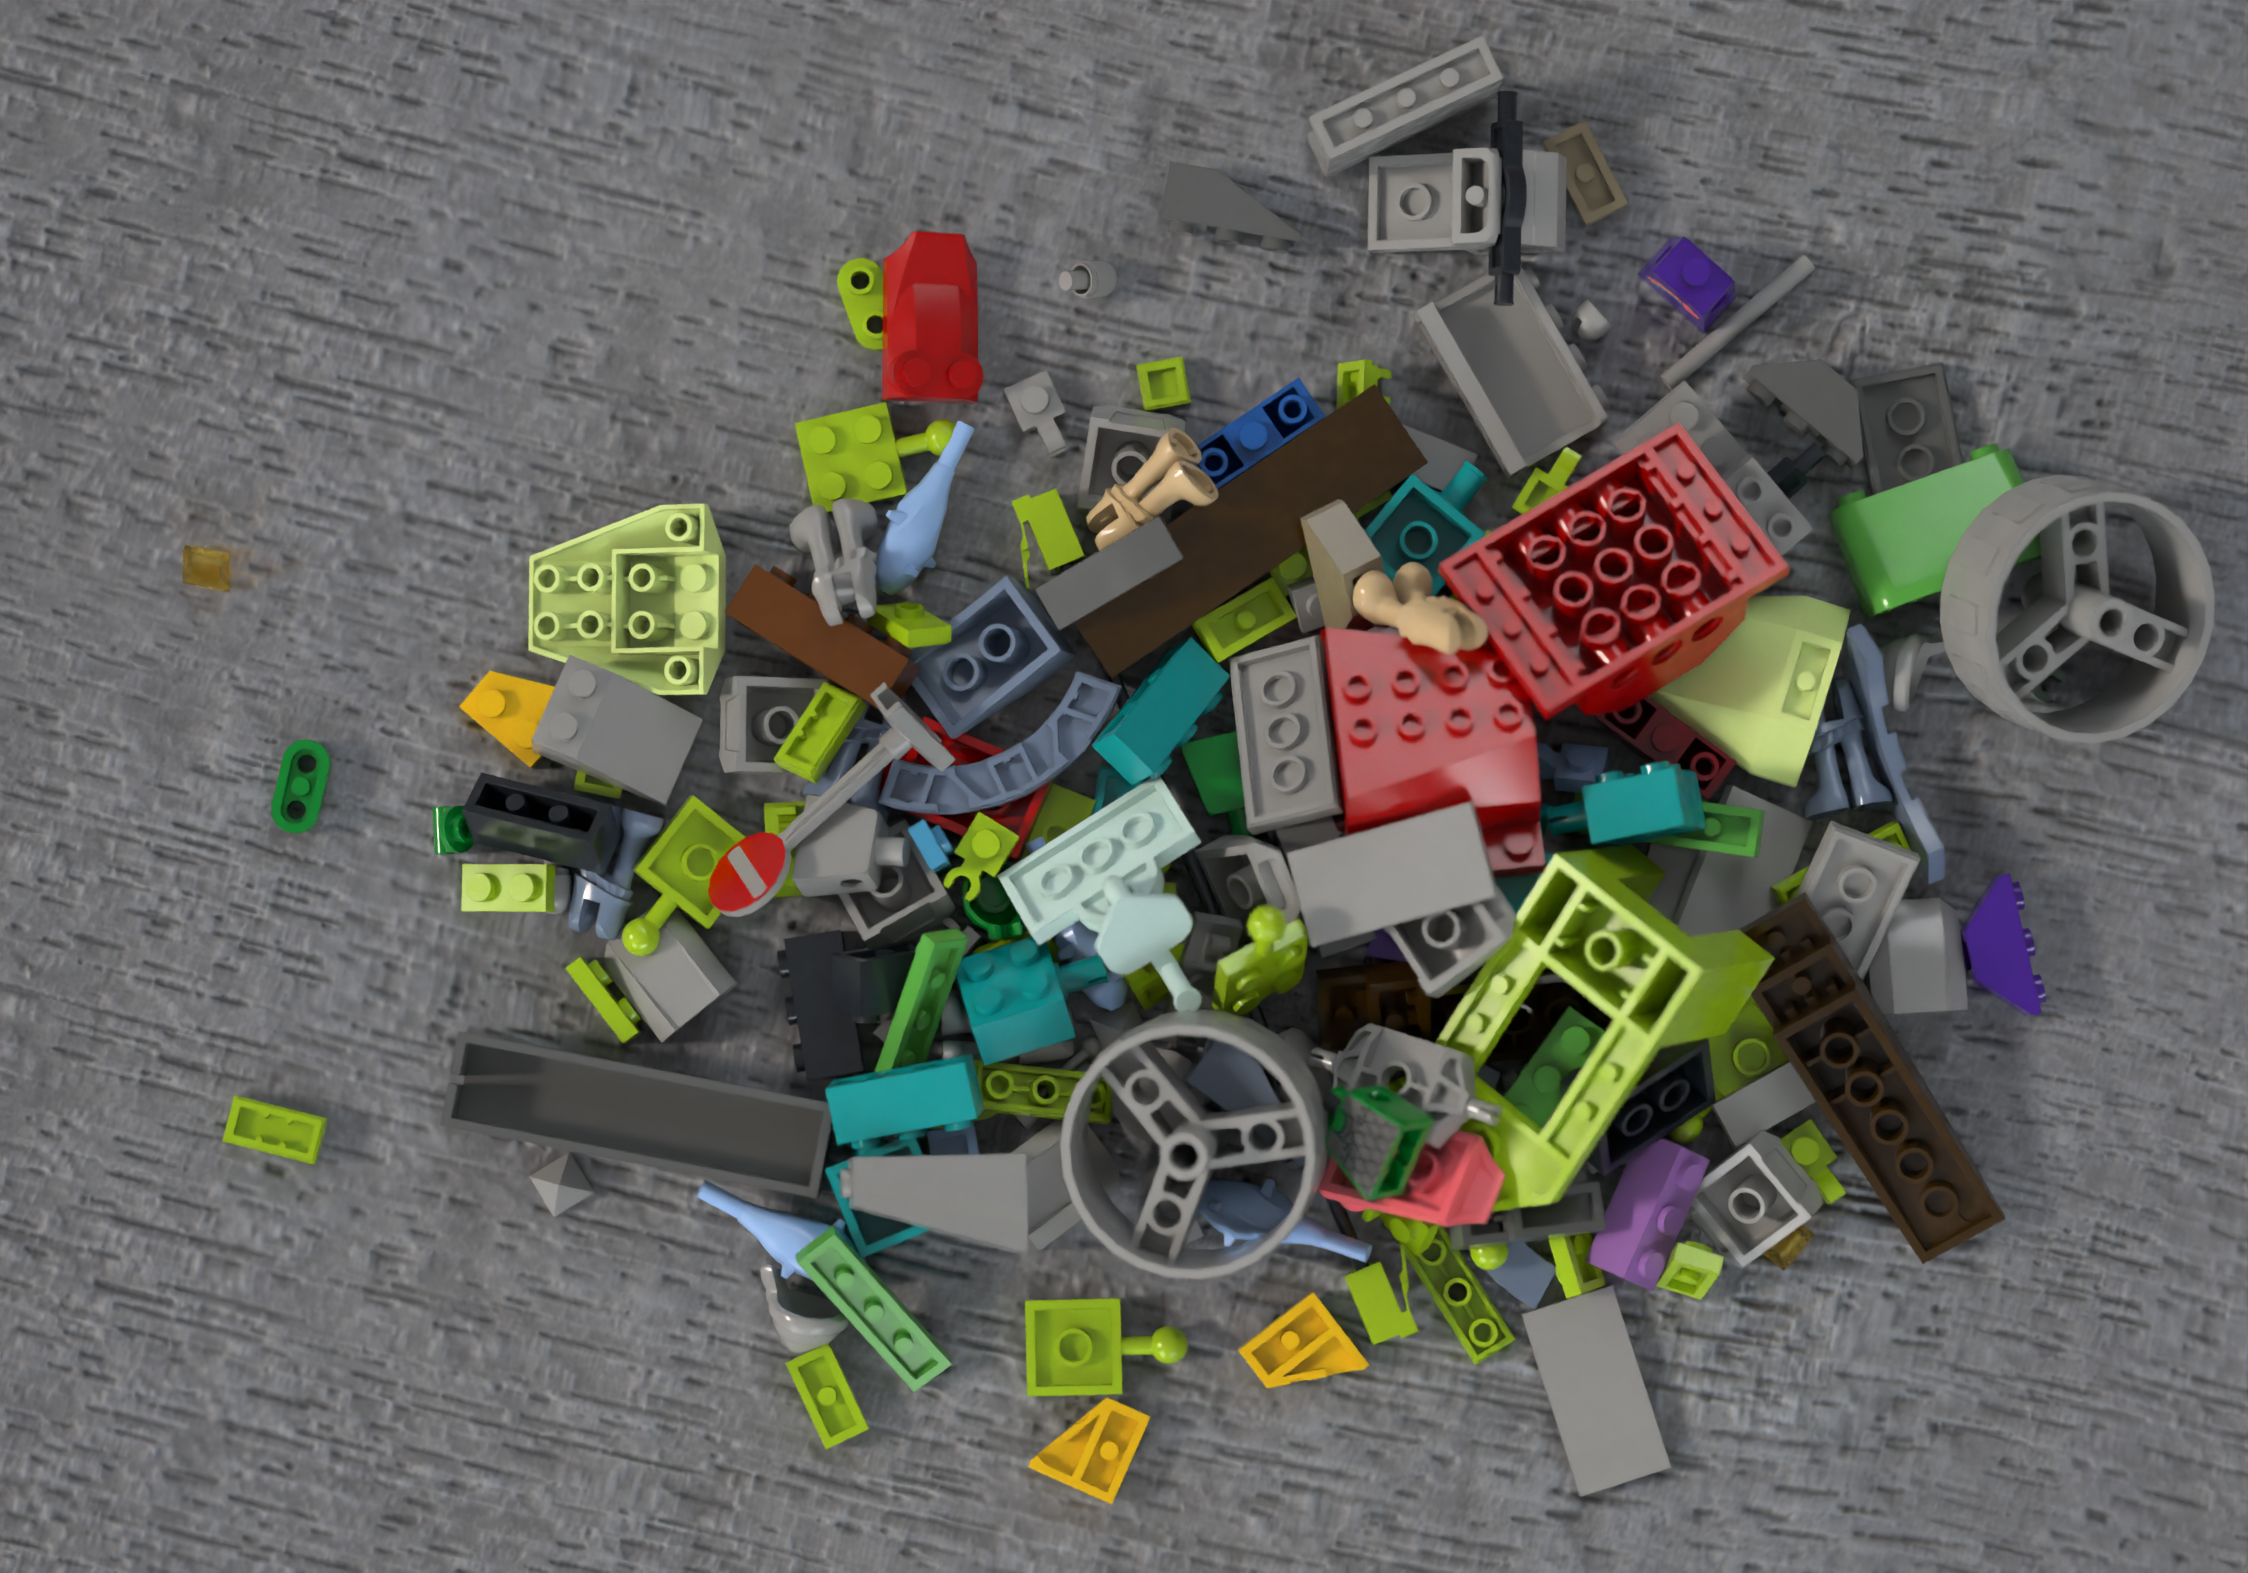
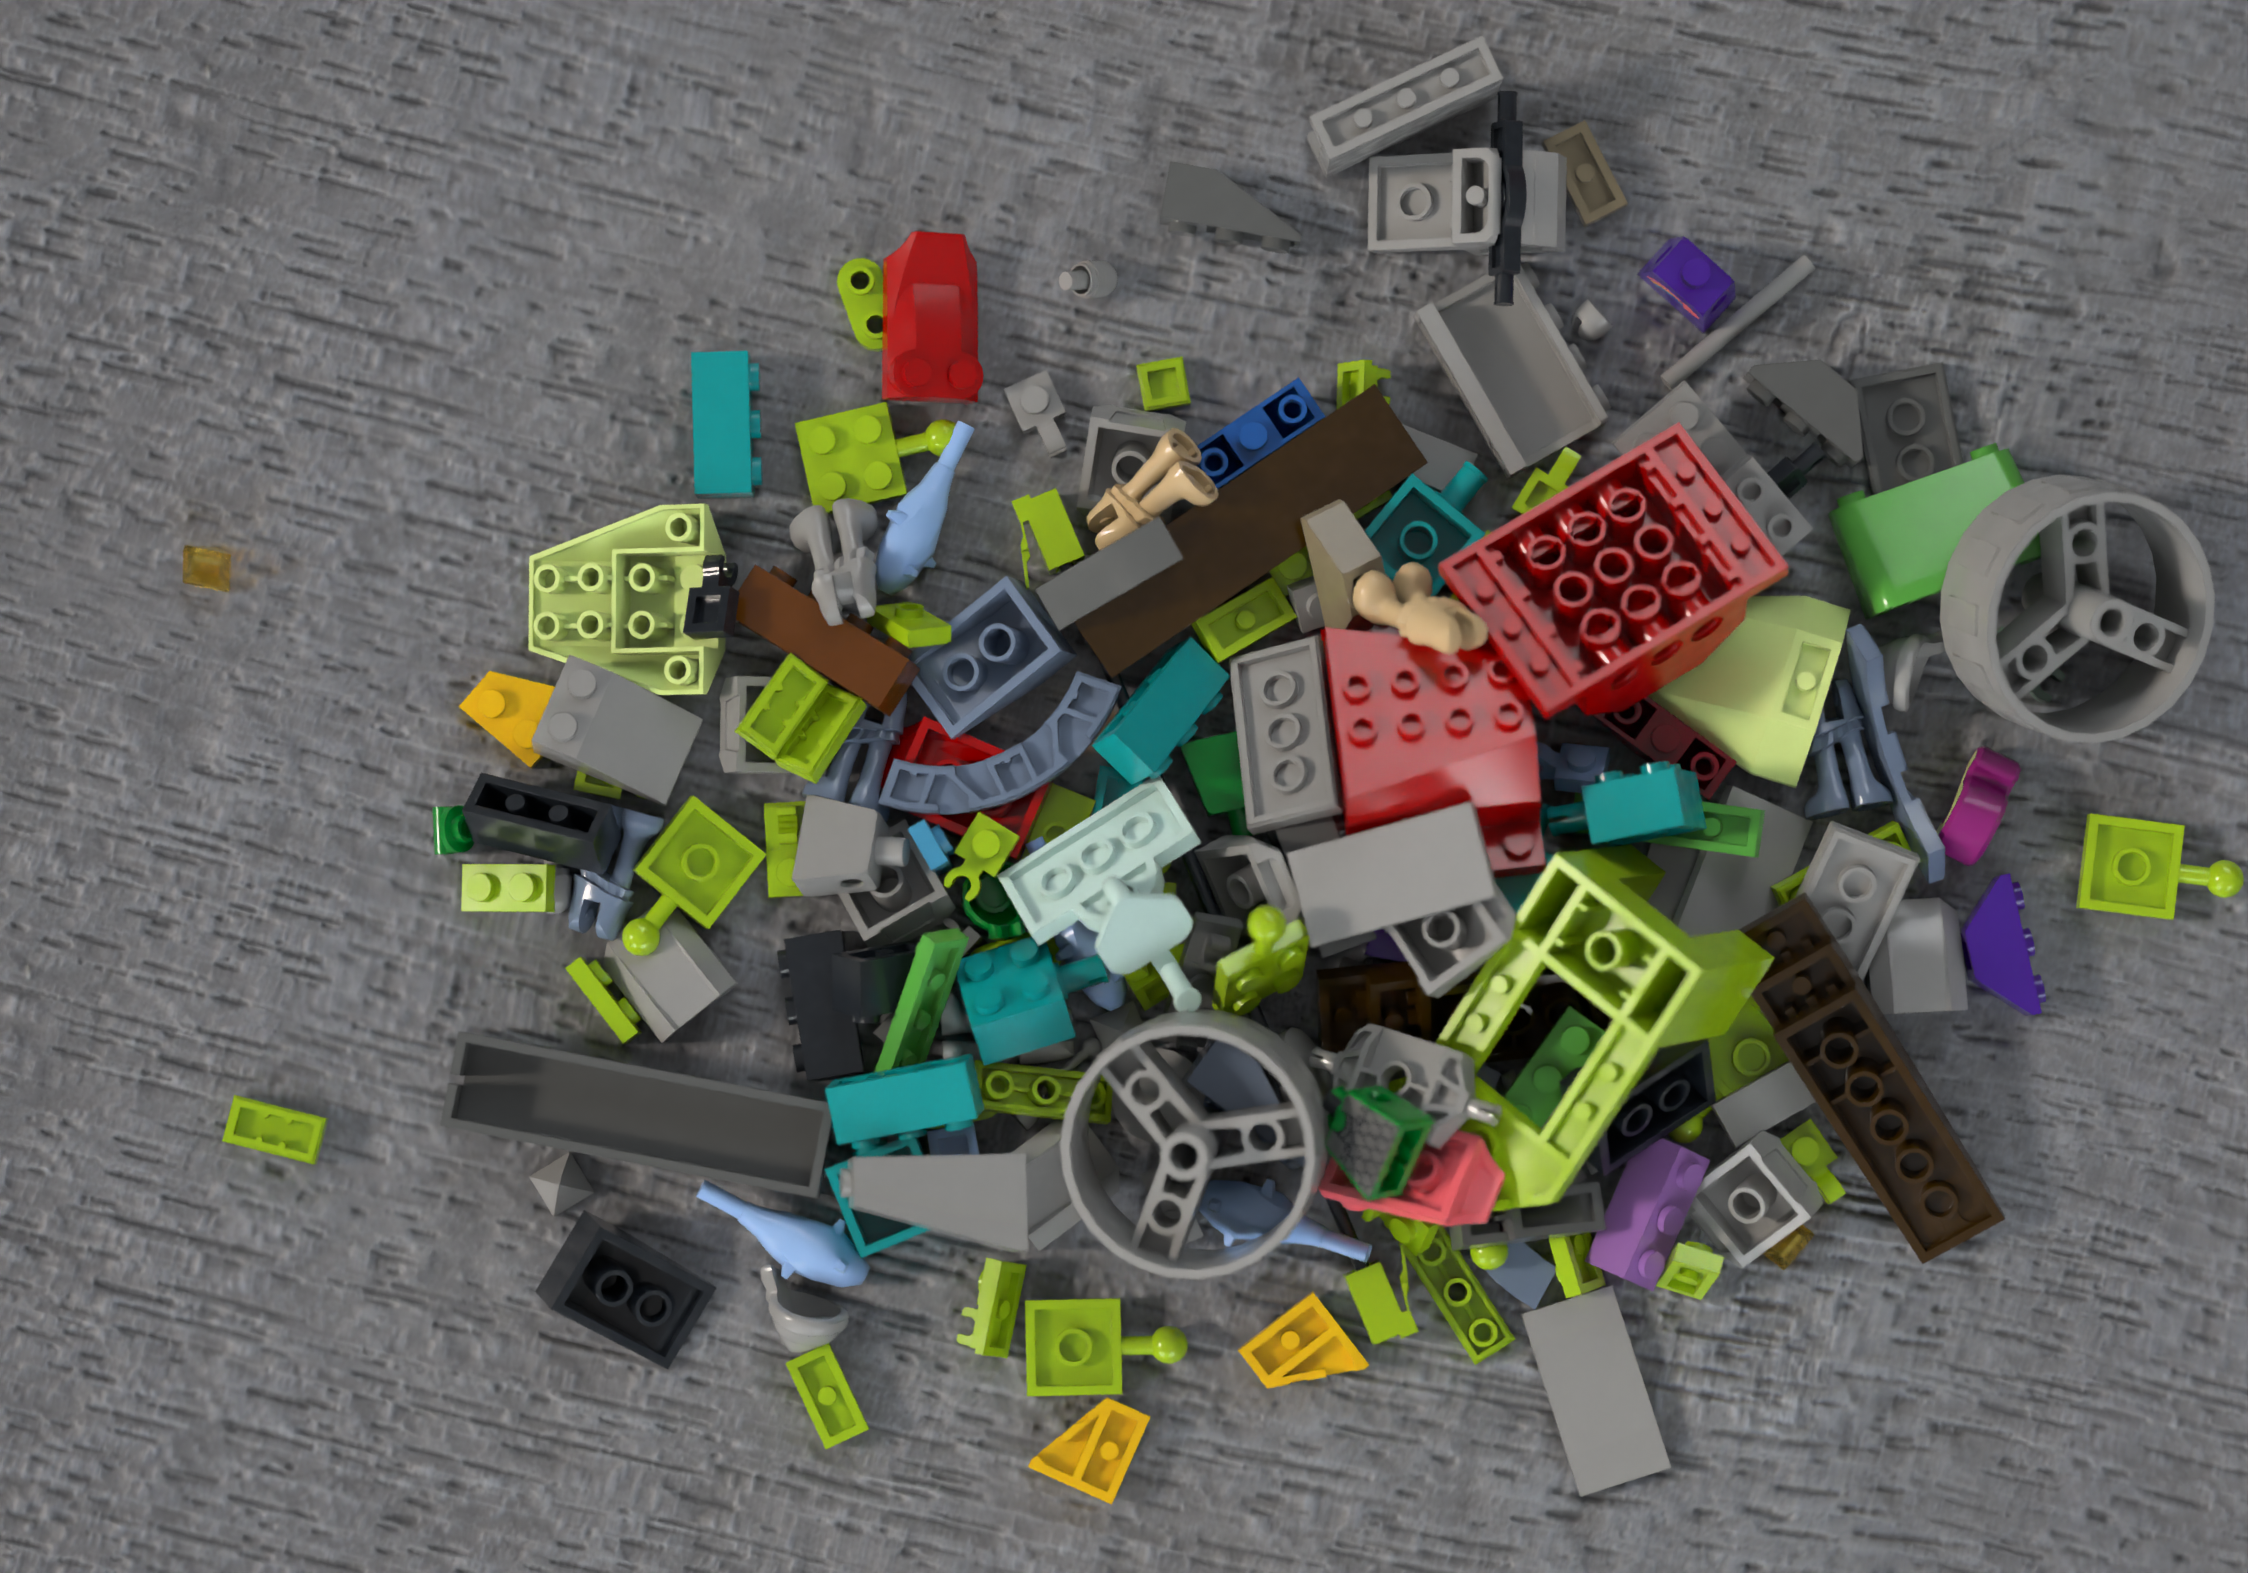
green plate [271,739,332,834] -> none
light grey piece [708,683,956,917] -> none
bright green plate [795,1226,952,1392] -> none
none -> black slope [535,1210,717,1369]
none -> black plate [683,555,740,639]
none -> teal brick [691,351,763,499]
none -> lime plate [734,653,829,759]
none -> lime plate [957,1258,1027,1358]
none -> magenta animal [1936,745,2021,866]
none -> lime plate [2076,813,2244,920]

